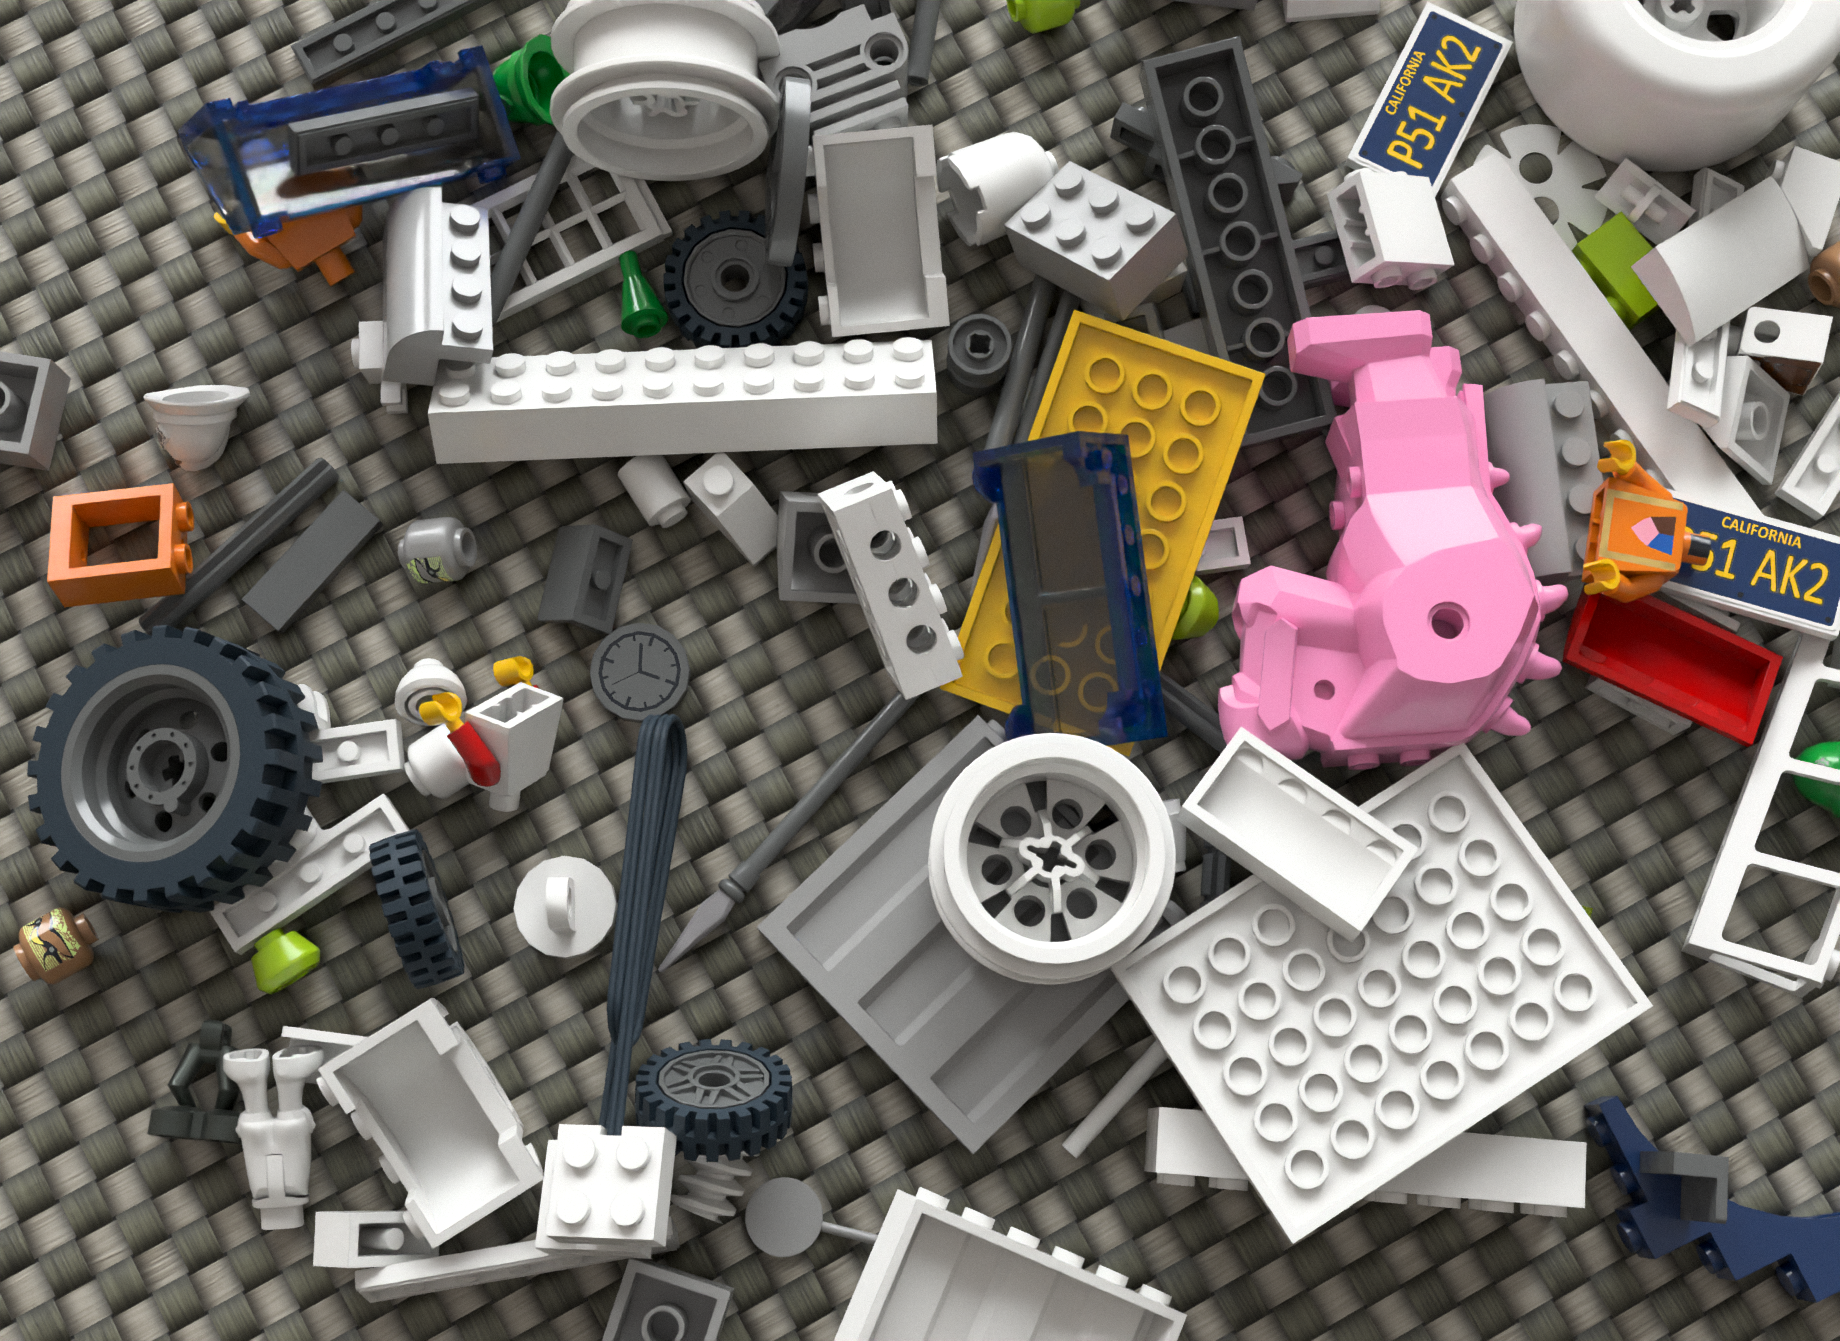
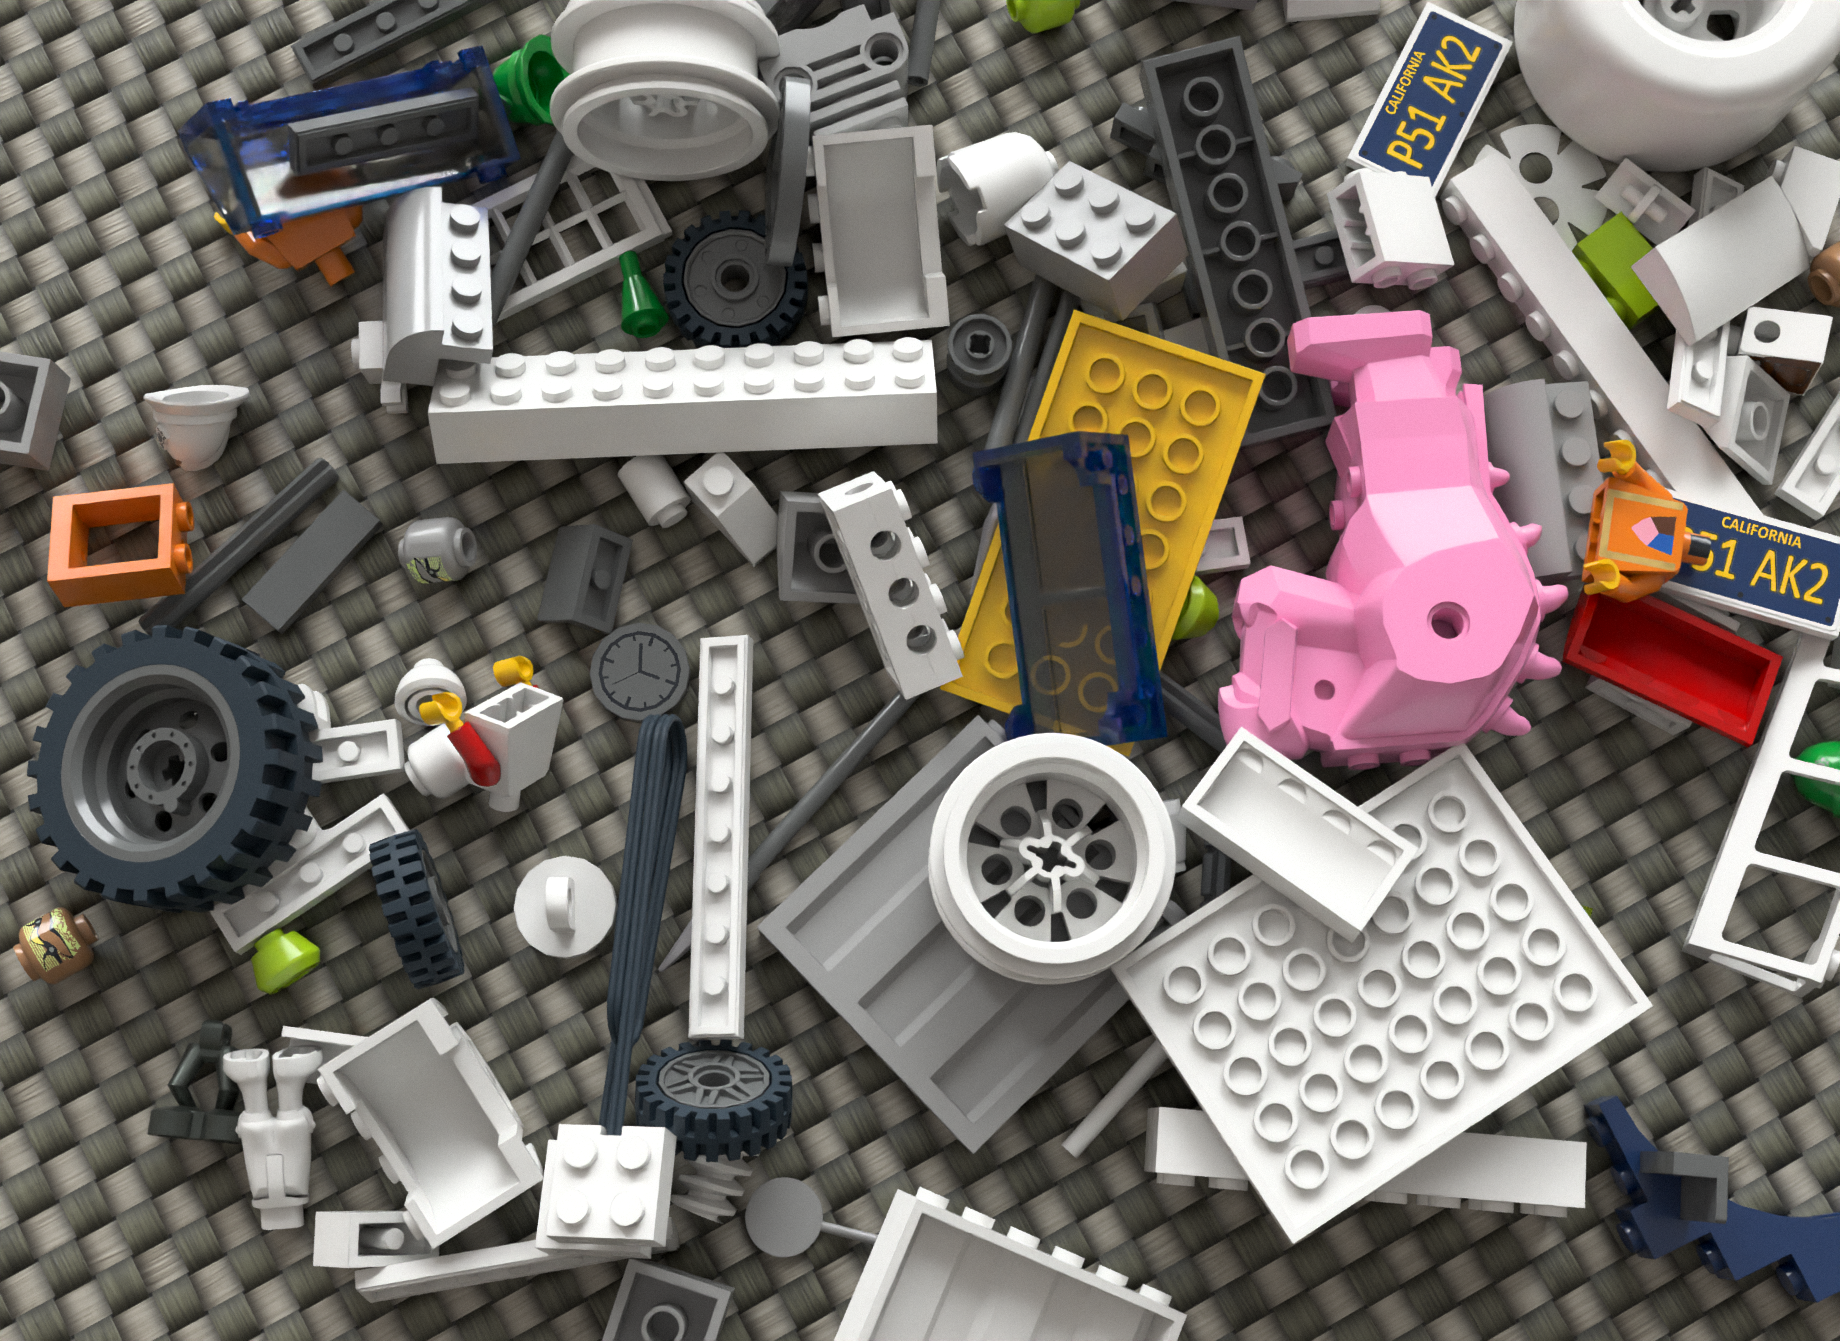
none -> white tile [688,635,753,1040]

